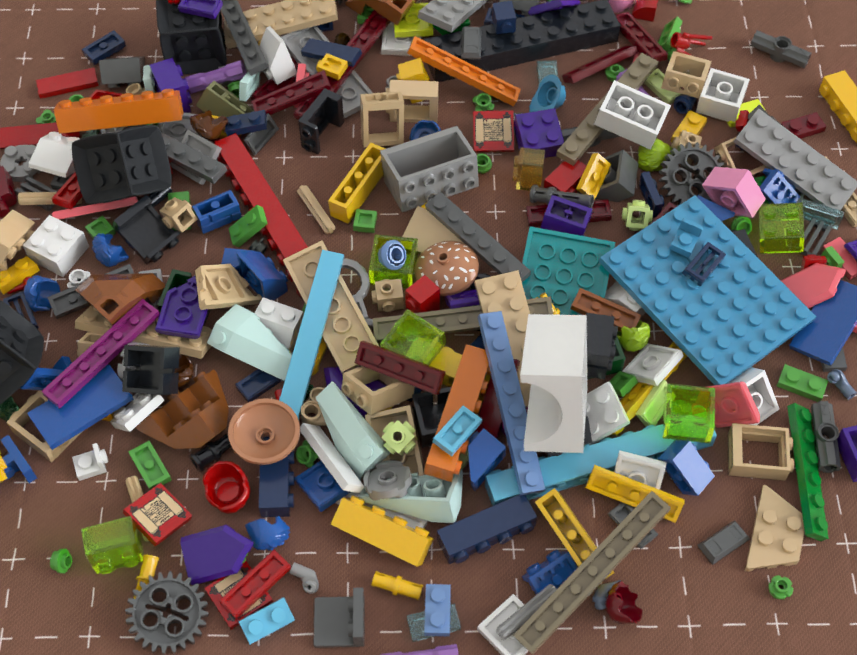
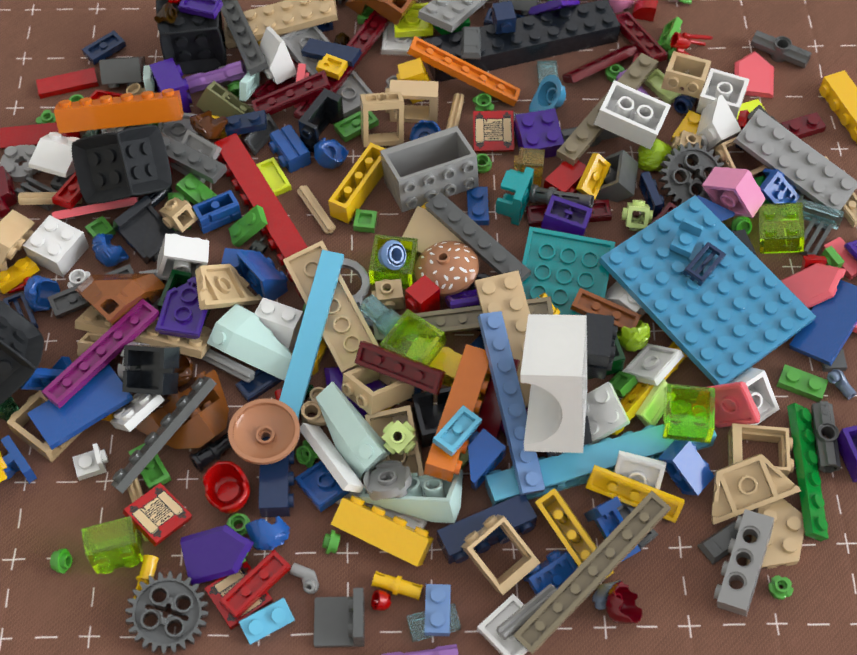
none -> dark grey plate [111,376,217,494]
none -> dark brown plate [154,3,177,24]
none -> white brick [156,233,209,280]
none -> bright green plate [175,173,217,205]
none -> light grey axle [202,349,255,383]
none -> bright green plate [227,513,250,536]
none -> neon yellow tile [256,157,292,196]
none -> blue brick [268,124,311,173]
none -> blue hair [314,138,349,169]
none -> bright green plate [322,530,341,554]
none -> bright green plate [334,111,379,142]
none -> clear light blue piece [359,295,405,339]
none -> red hinge [371,590,391,611]
none -> tan axle [446,93,464,129]
none -> tan window [461,515,540,595]
none -> blue plate [467,187,489,225]
none -> teal panel [495,167,534,226]
none -> blue bracket [584,496,641,562]
none -> white slope [696,95,742,152]
none -> tan wing [711,454,801,525]
none -> light grey brick [714,509,774,617]
none -> coral tile [734,51,774,98]

